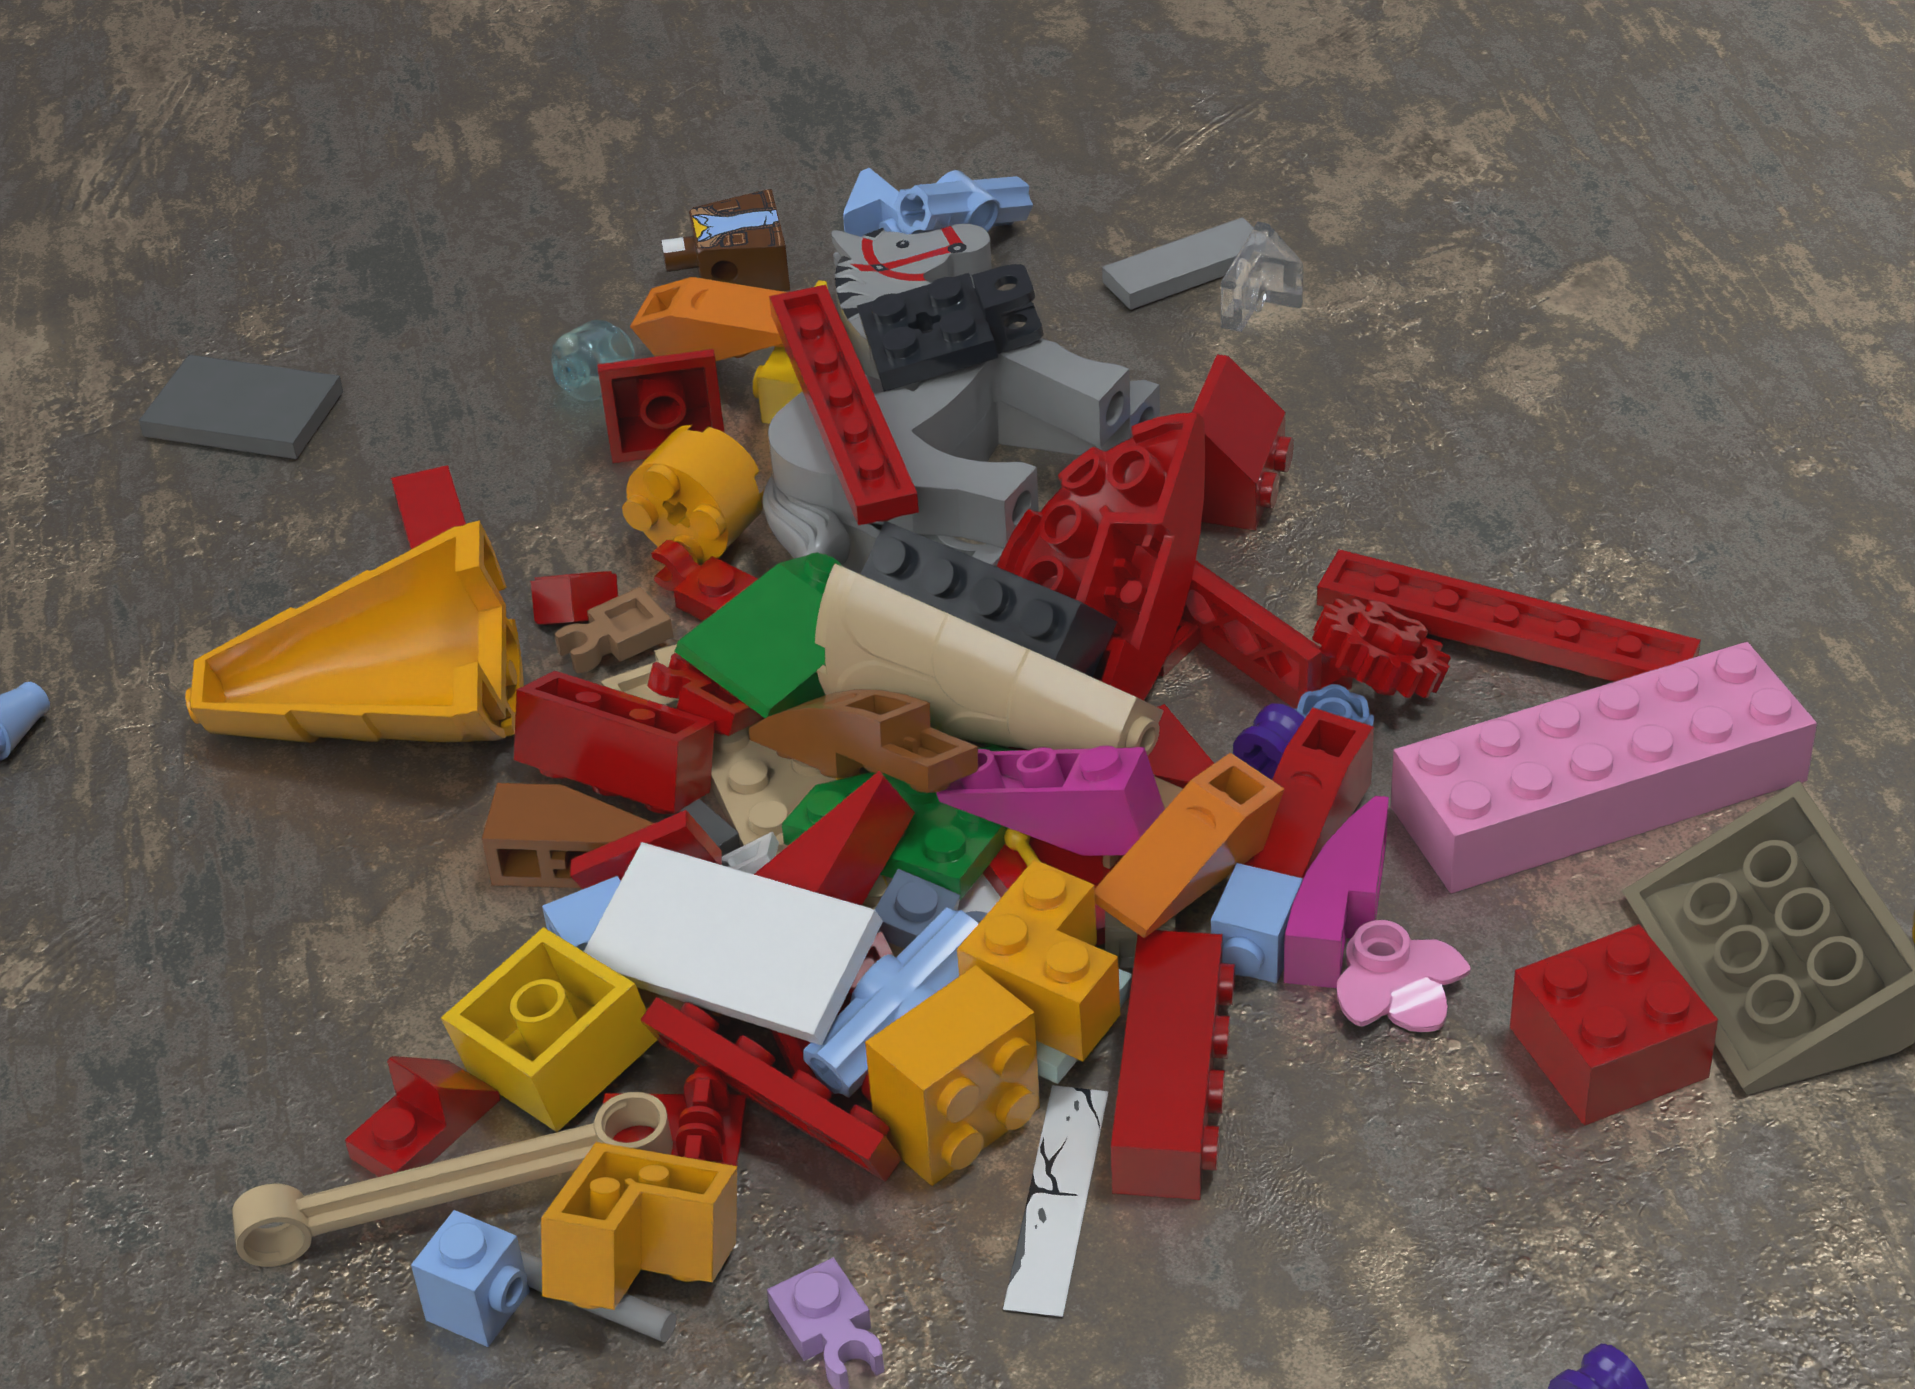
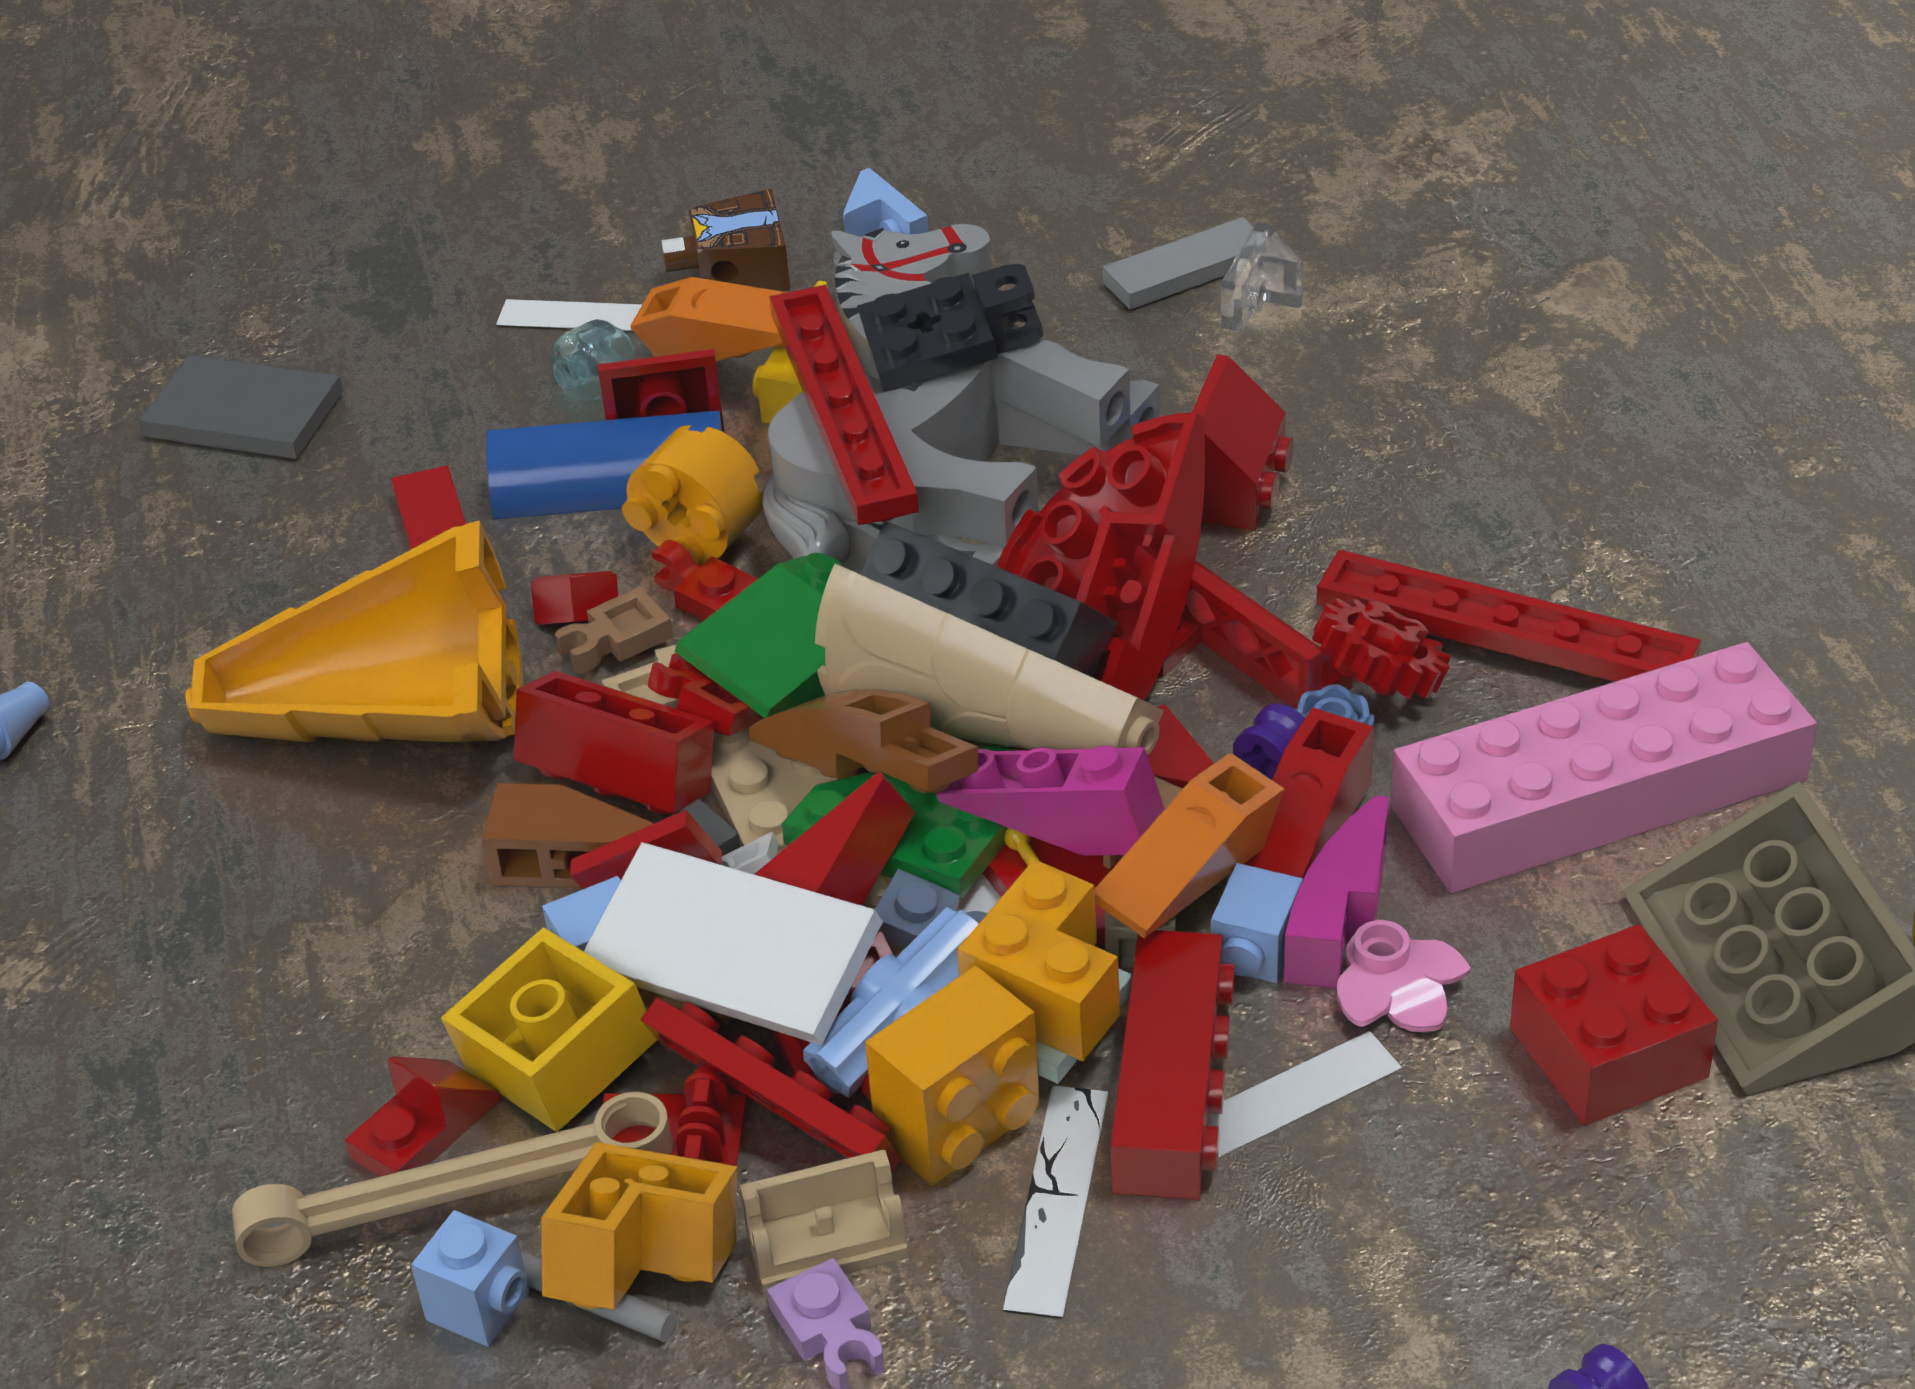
light blue piece [893,170,1033,234] -> none
none -> blue brick [486,411,722,520]
none -> white sticker [496,299,642,331]
none -> tan hinge [739,1149,909,1294]
none -> white sticker [1208,1031,1402,1158]

